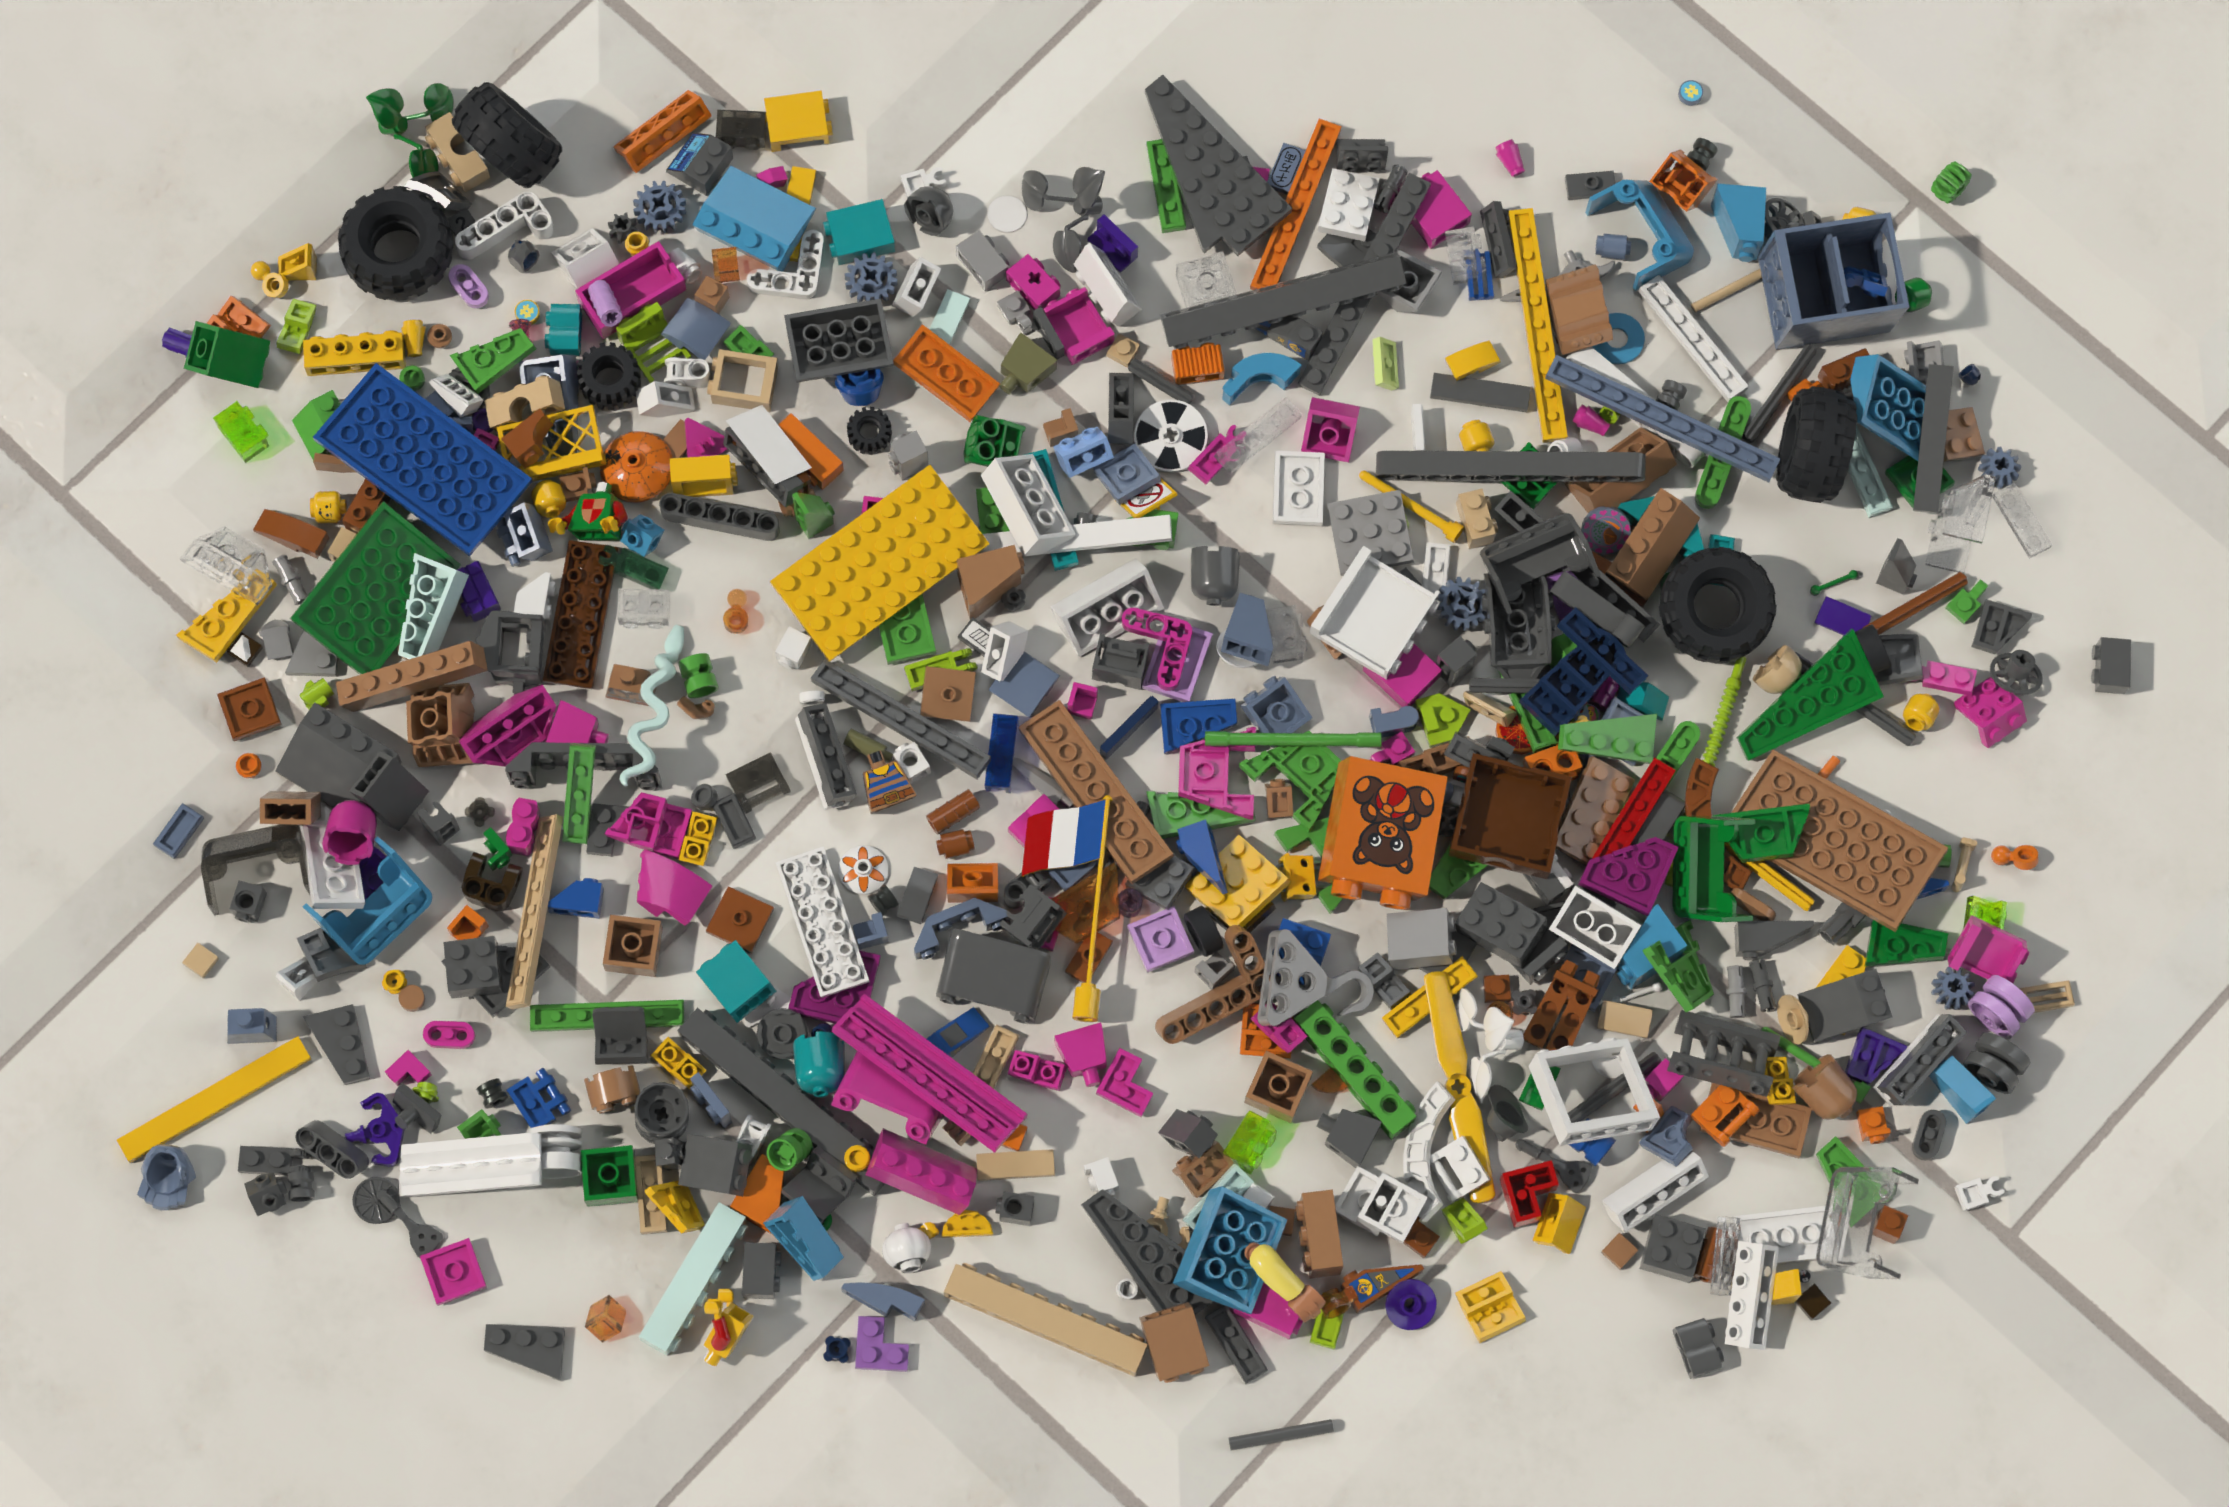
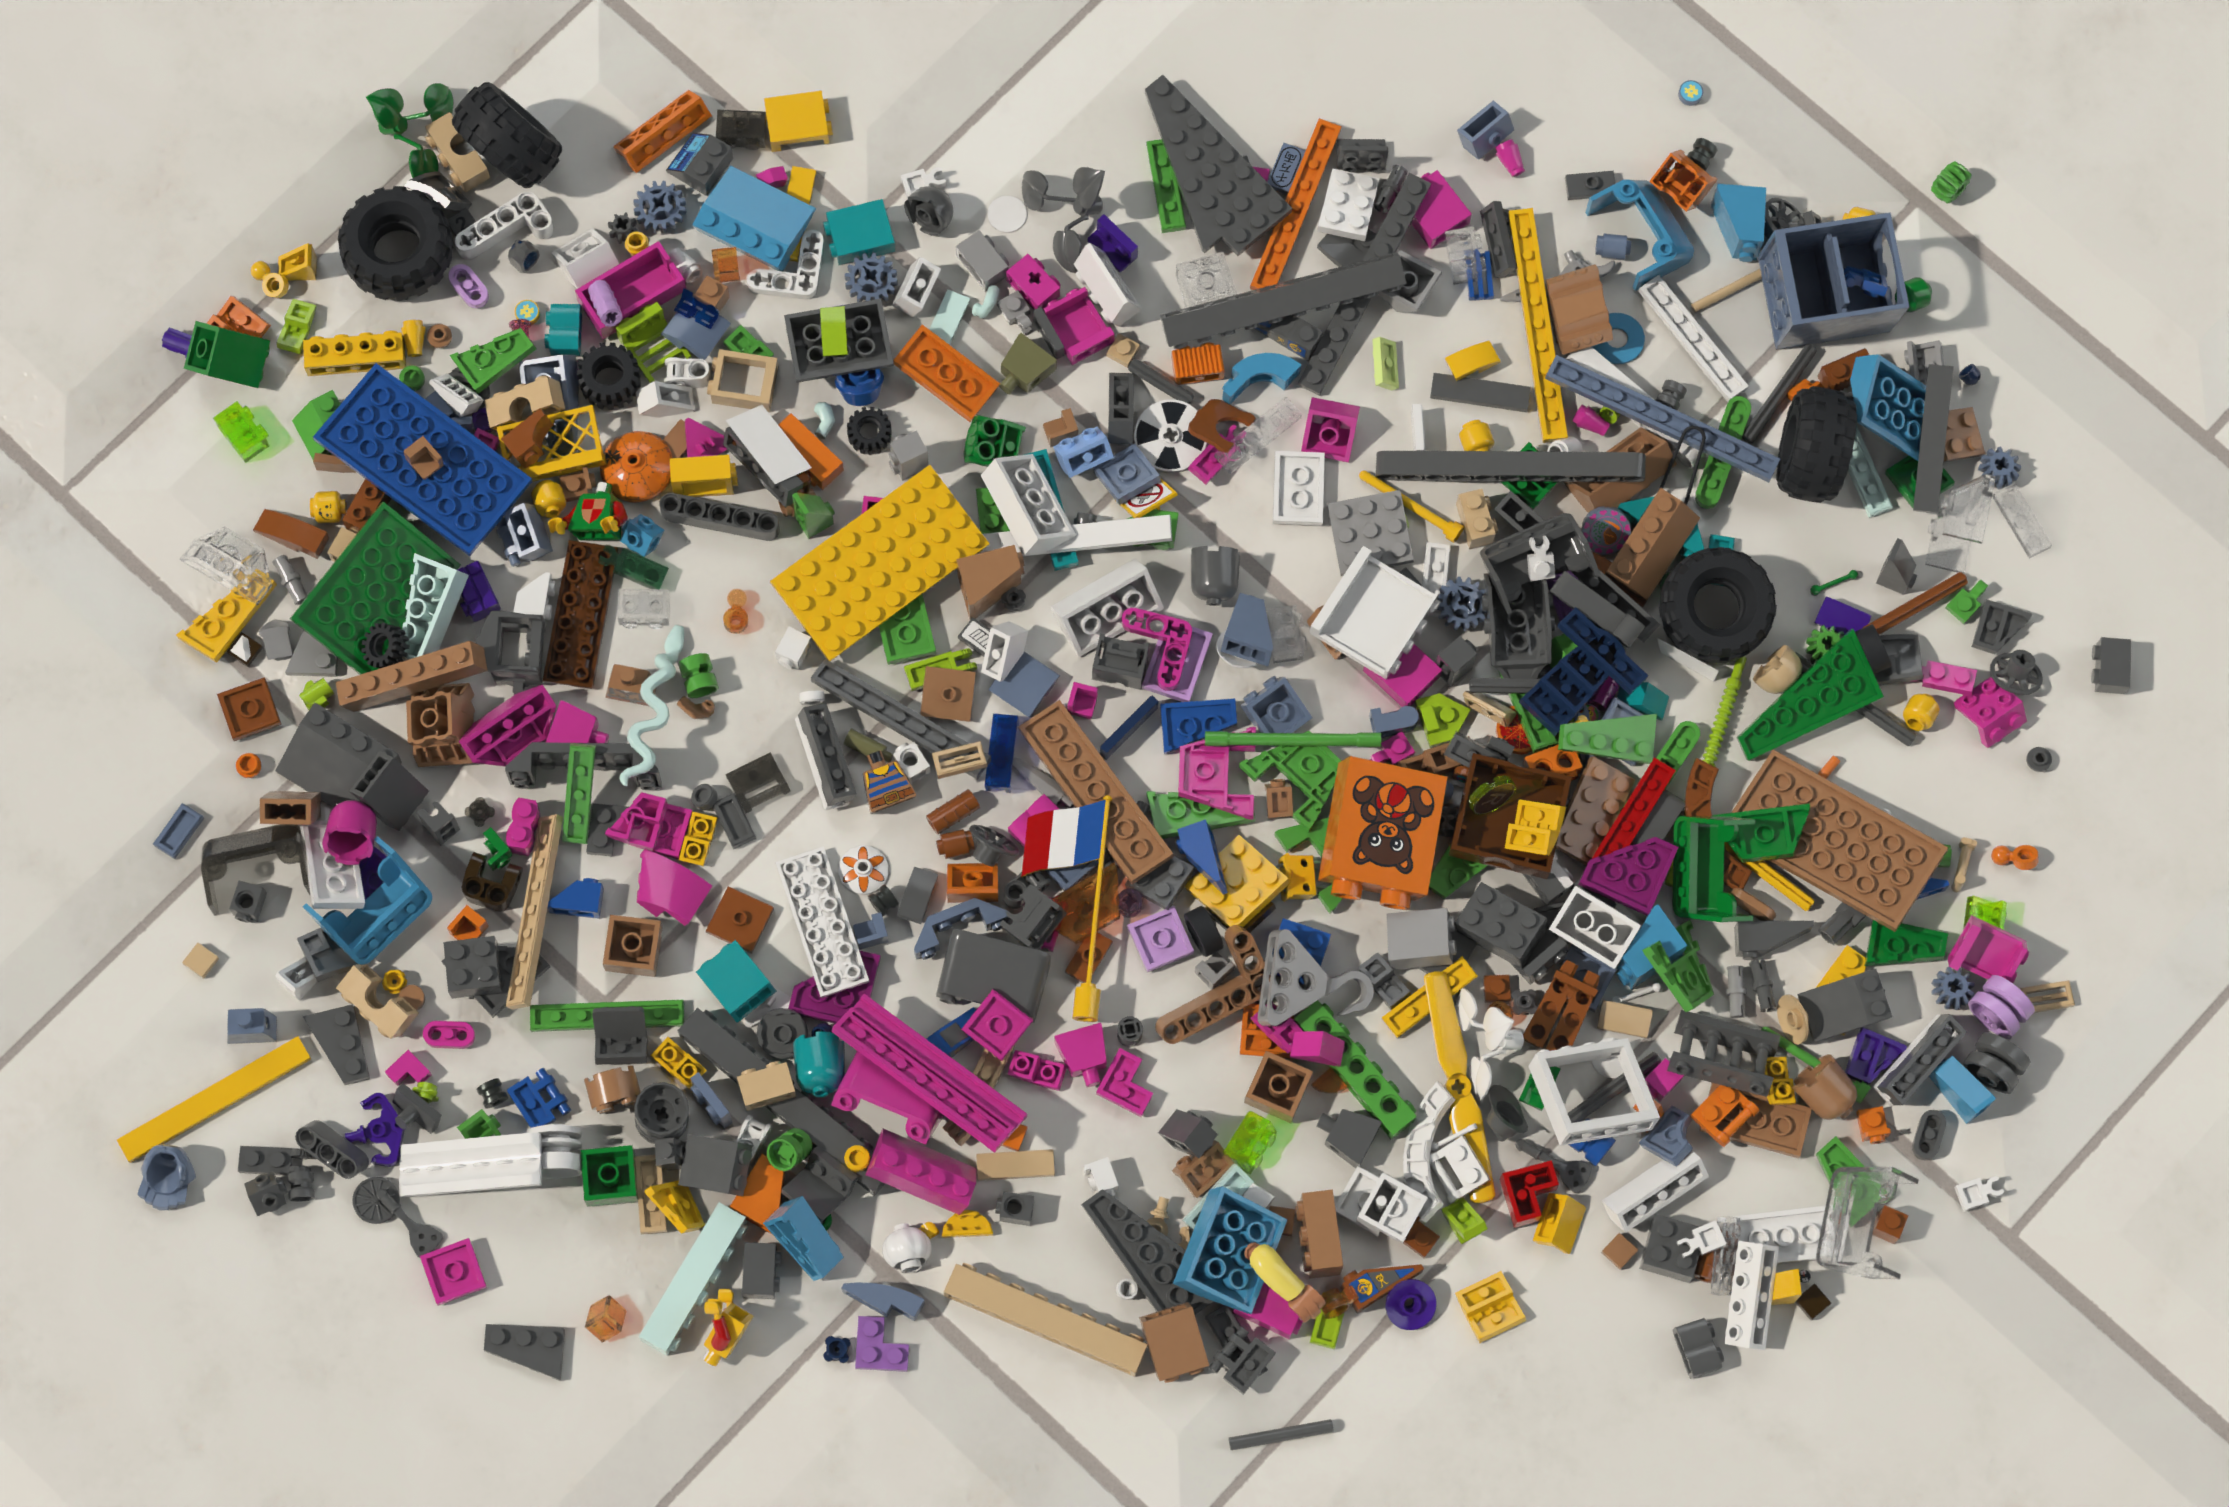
none -> tan arch [336,964,419,1039]
none -> black tyre [361,623,410,669]
none -> medium nougat panel [404,436,444,480]
none -> clear blue piece [674,288,719,330]
none -> tan brick [737,1061,796,1111]
none -> light aqua arm [814,402,835,439]
none -> lime slope [820,306,848,357]
none -> tan tile [932,741,987,779]
none -> dark pink tile [961,989,1033,1061]
none -> dark grey wheel [969,825,1019,867]
none -> light aqua arm [972,285,1000,319]
none -> dark grey wheel [1117,1016,1143,1047]
none -> dark orange piece [1188,399,1256,453]
none -> dark grey plate [1209,1327,1276,1395]
none -> dark pink slope [1290,1031,1345,1067]
none -> white hinge [1431,1123,1478,1152]
none -> sand blue brick [1457,100,1514,160]
none -> tile [1469,776,1516,815]
none -> yellow slope [1505,800,1566,856]
none -> white plate [1527,535,1555,581]
none -> white sticker [1657,638,1719,681]
none -> black piece [1658,426,1706,505]
none -> white plate [1677,1220,1726,1258]
none -> bright green gear [1806,625,1844,662]
none -> dark grey plate [2026,747,2052,772]

